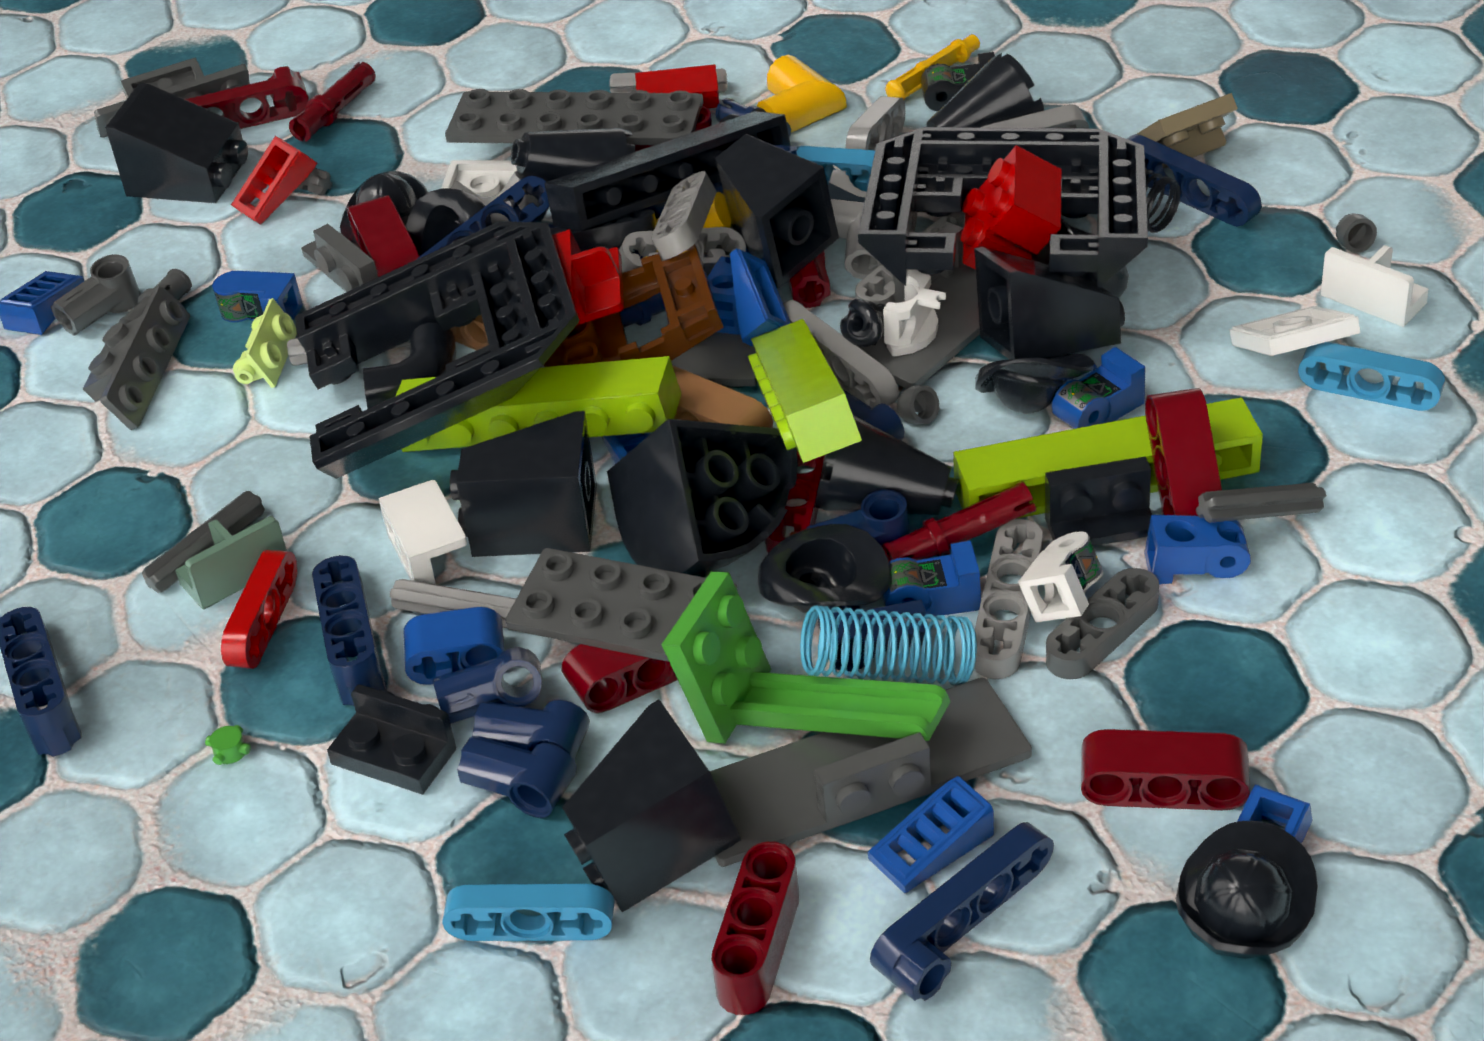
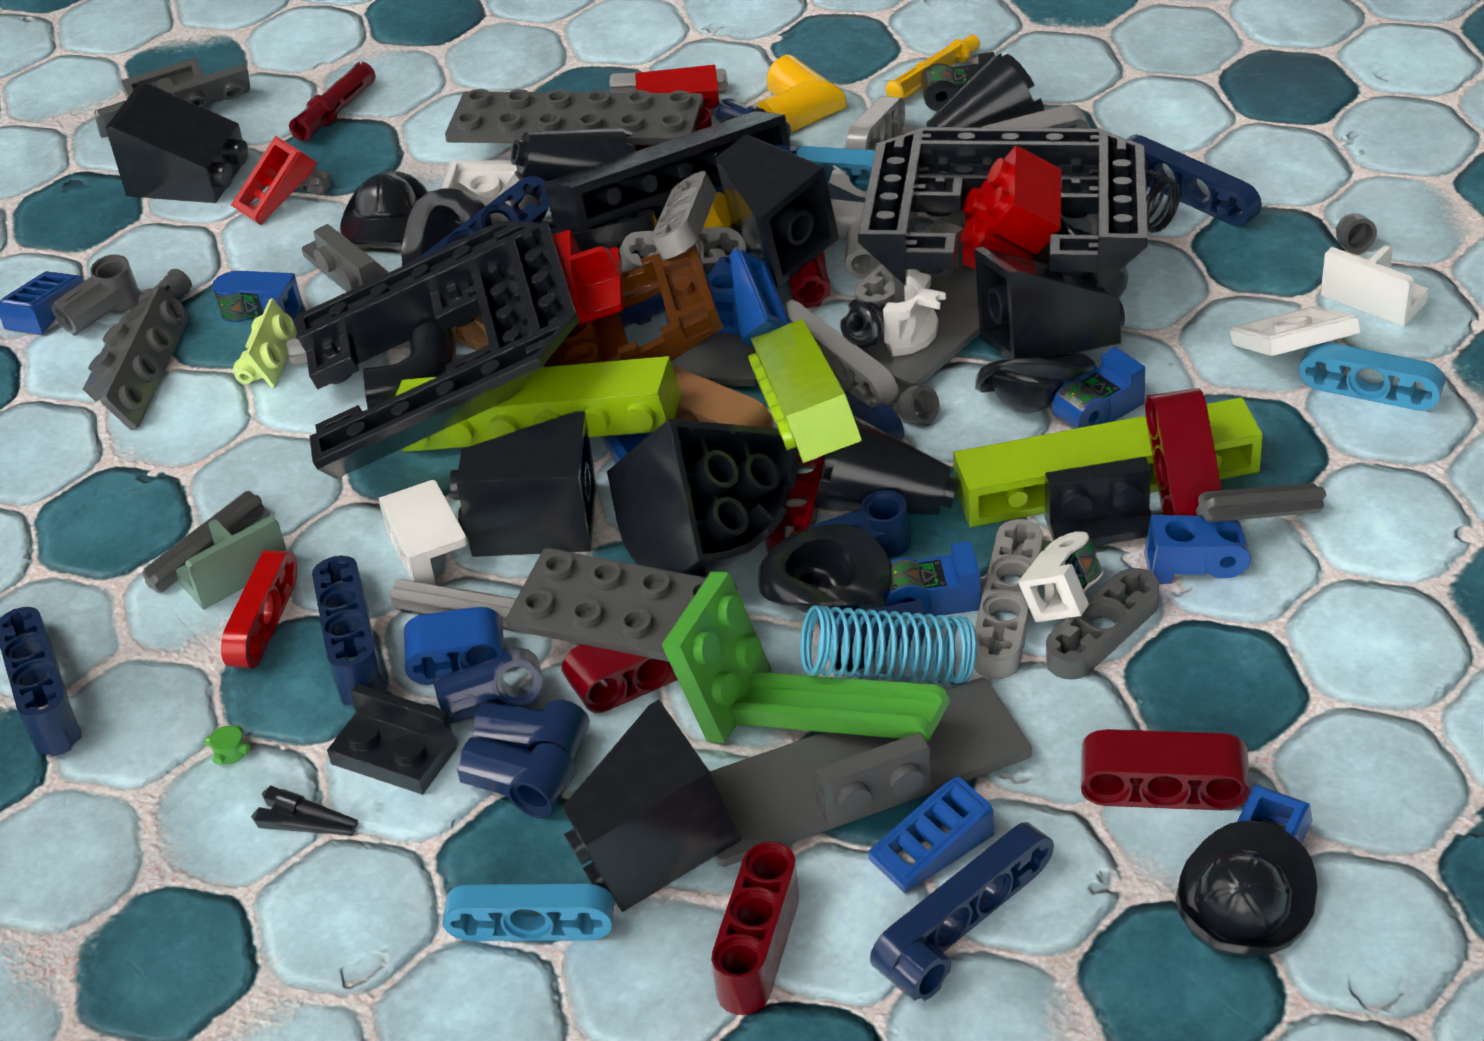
dark red beam [185,66,309,129] -> none
dark red beam [346,195,419,277] -> none
dark red pin [883,481,1036,561] -> none
dark tan bracket [1137,93,1238,169] -> none
none -> black piece [251,785,358,836]

